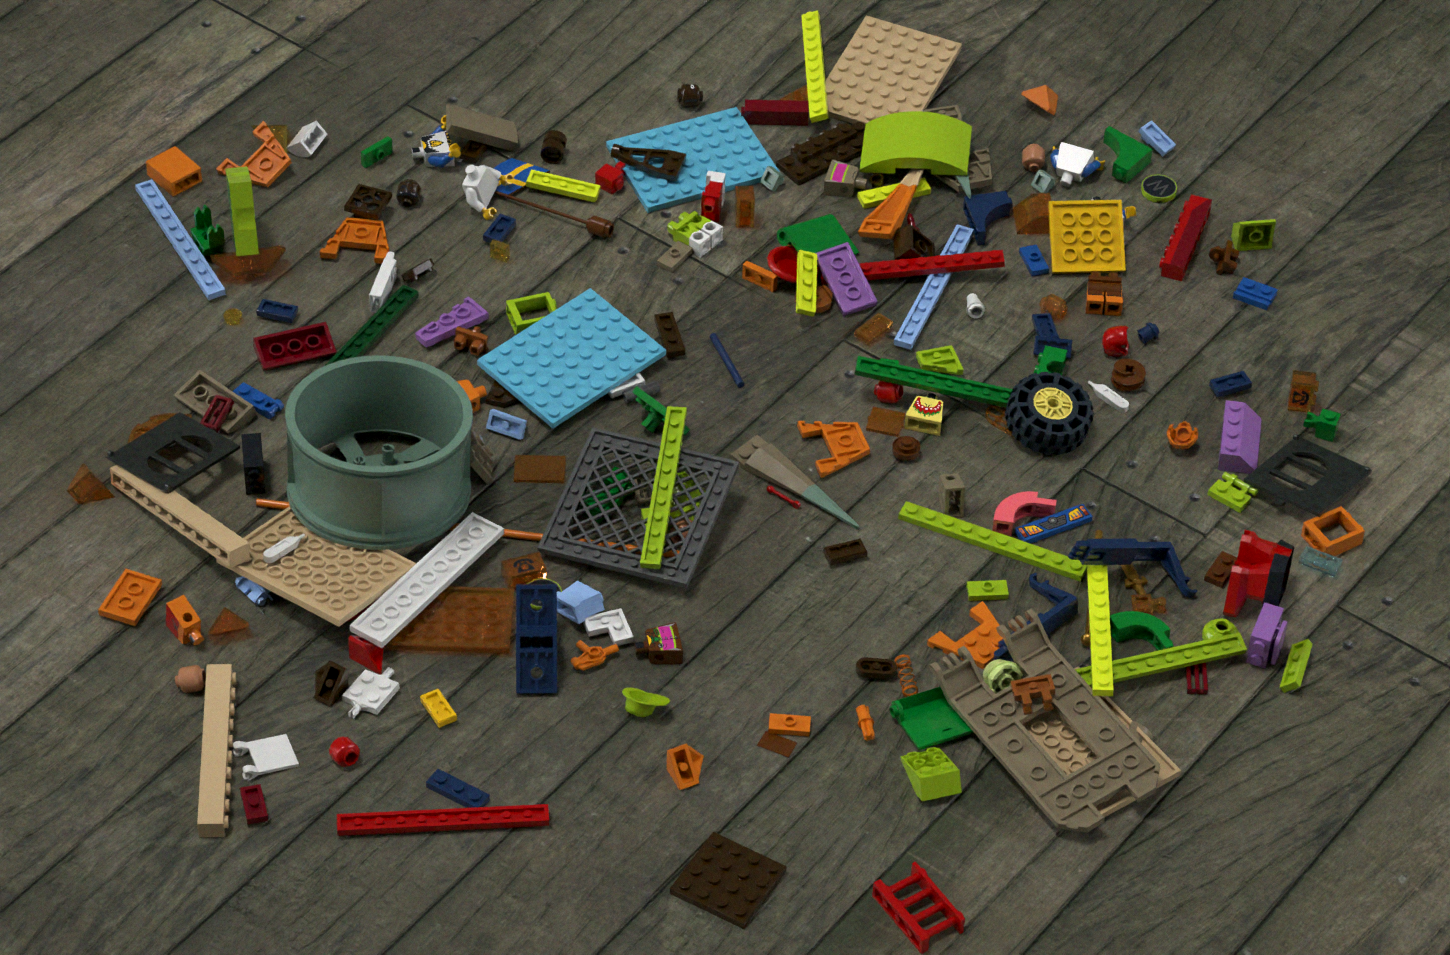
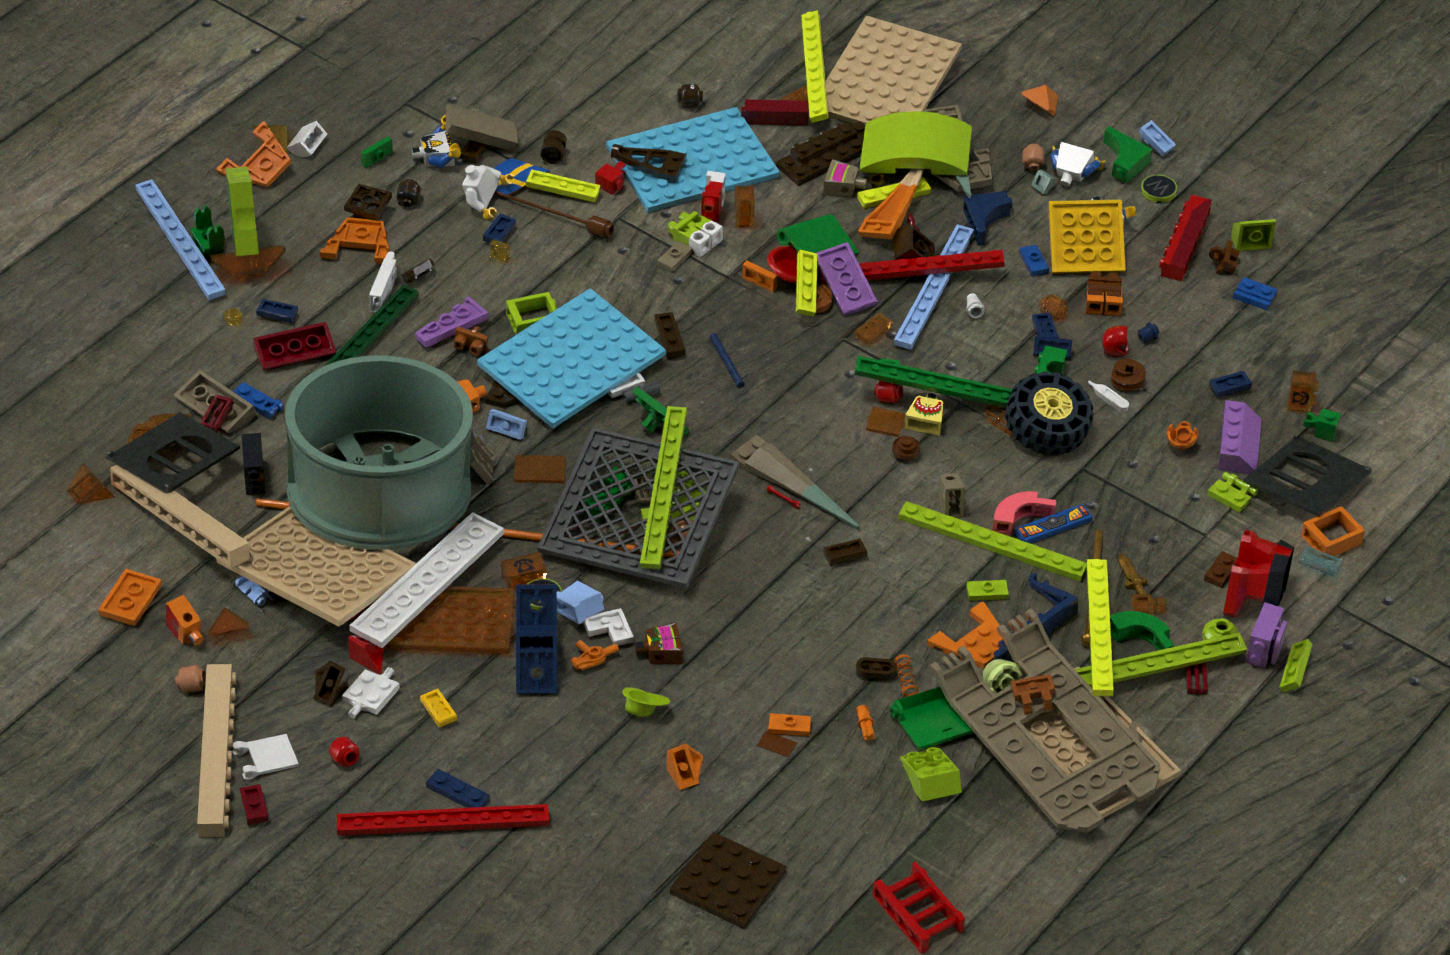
orange brick [146,146,202,197] -> none
white piece [263,534,305,563] -> none
sand green tile [760,166,785,191] -> none
orange wing [797,421,870,478] -> none
lime wing [916,345,964,375] -> none
clear orange slope [1012,193,1051,234] -> none
dark blue hinge [1068,538,1197,598] -> none

